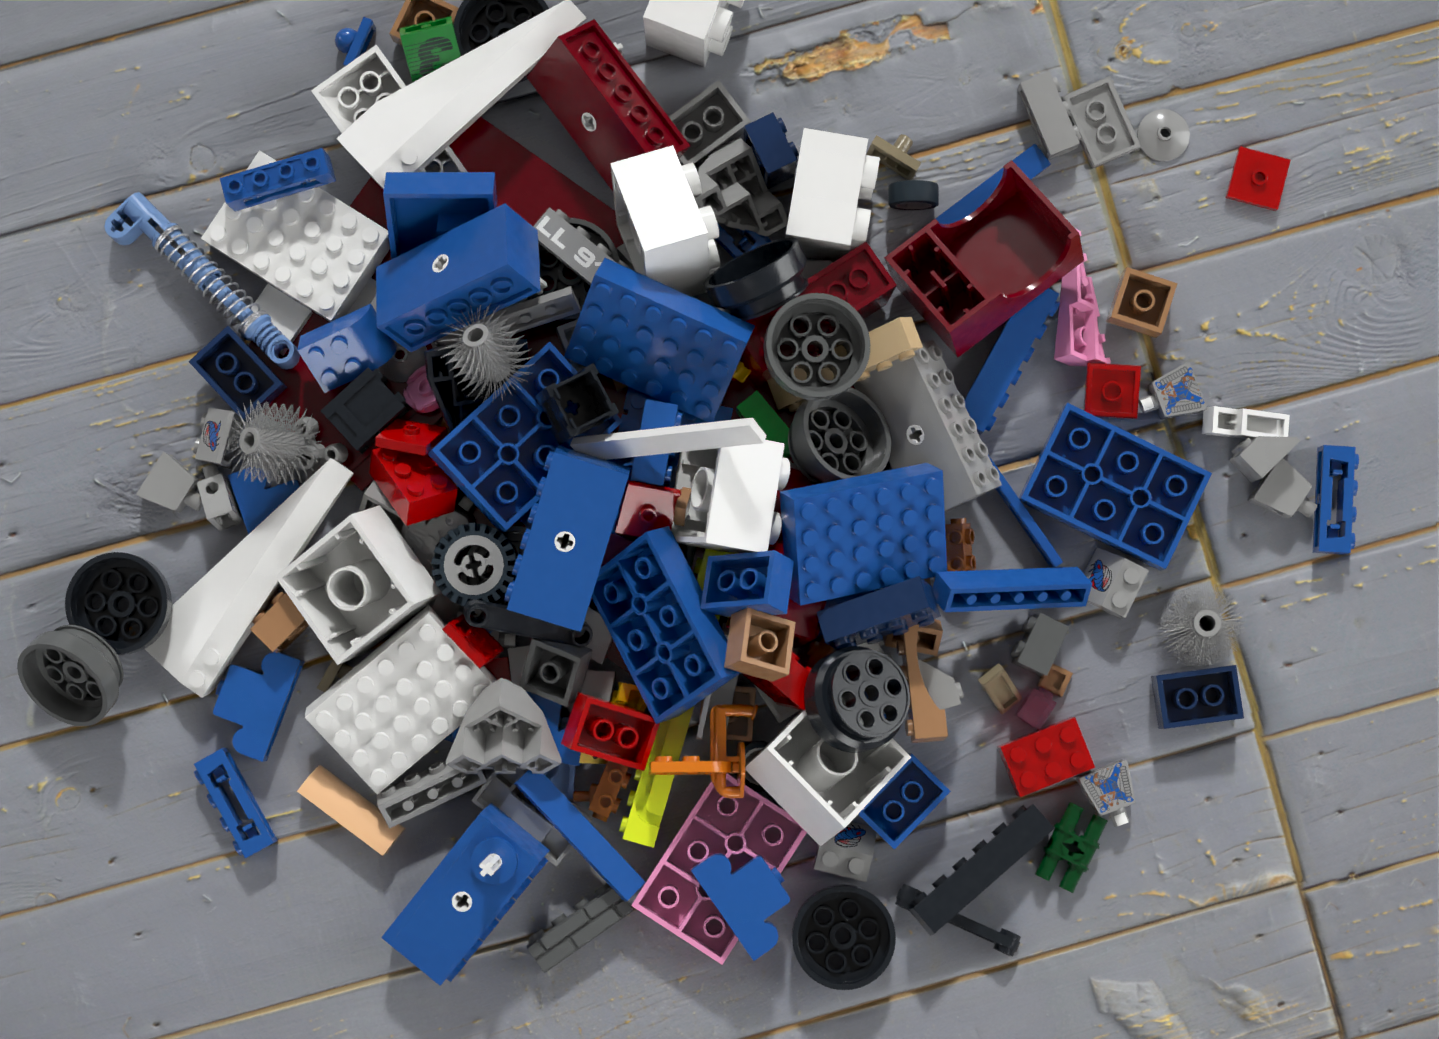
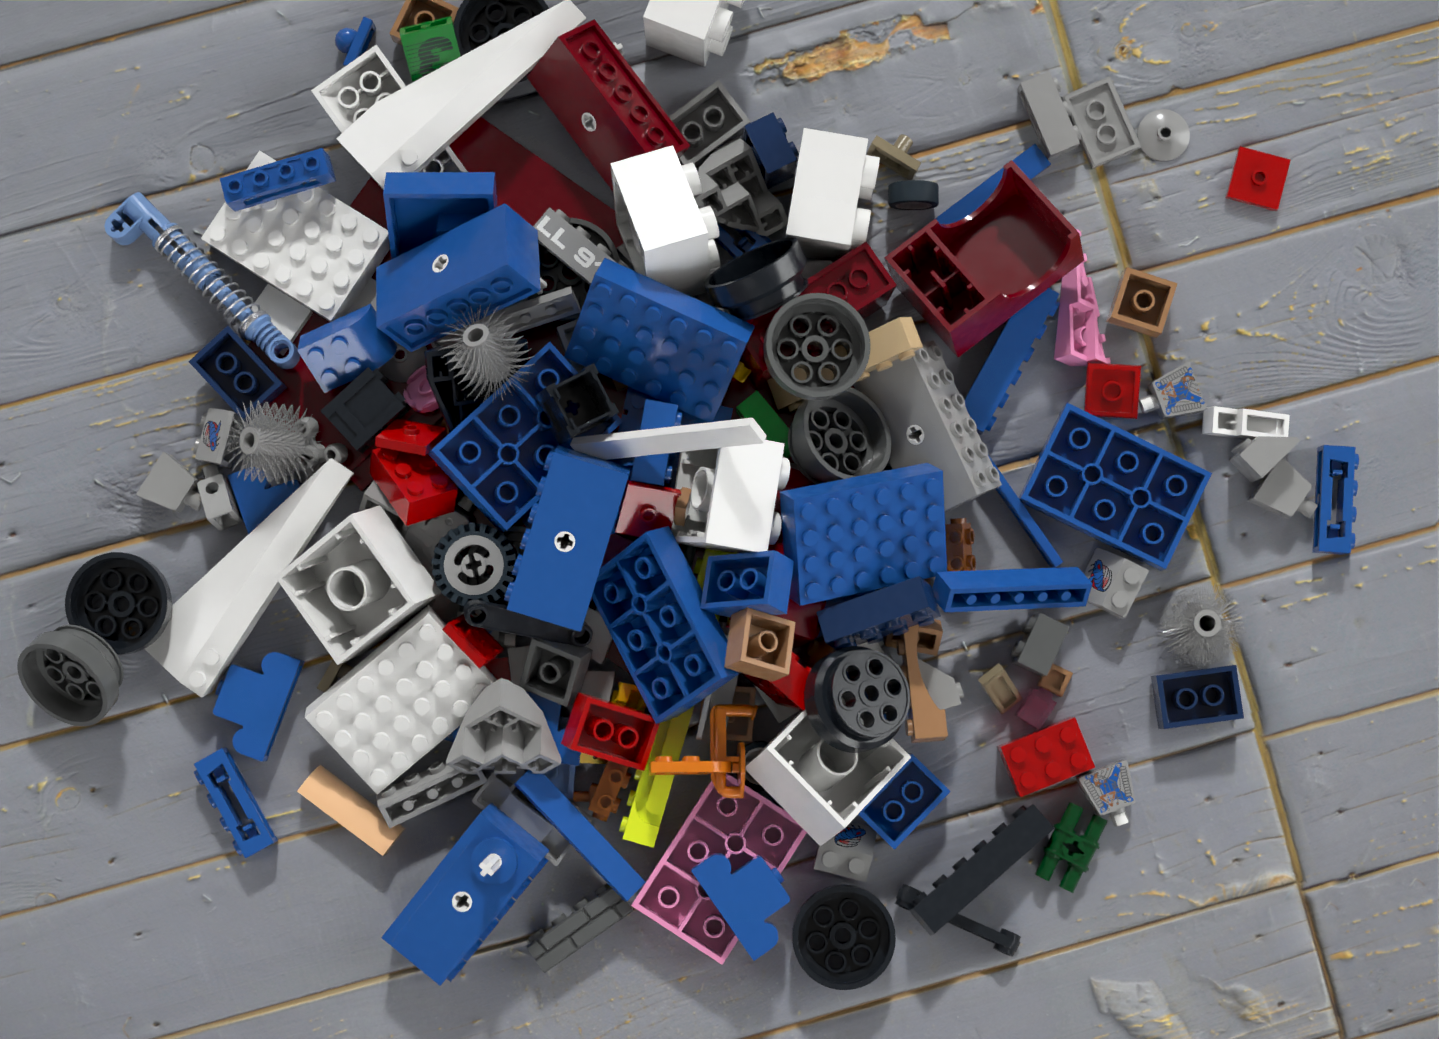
medium nougat brick [250,591,309,653] -> none

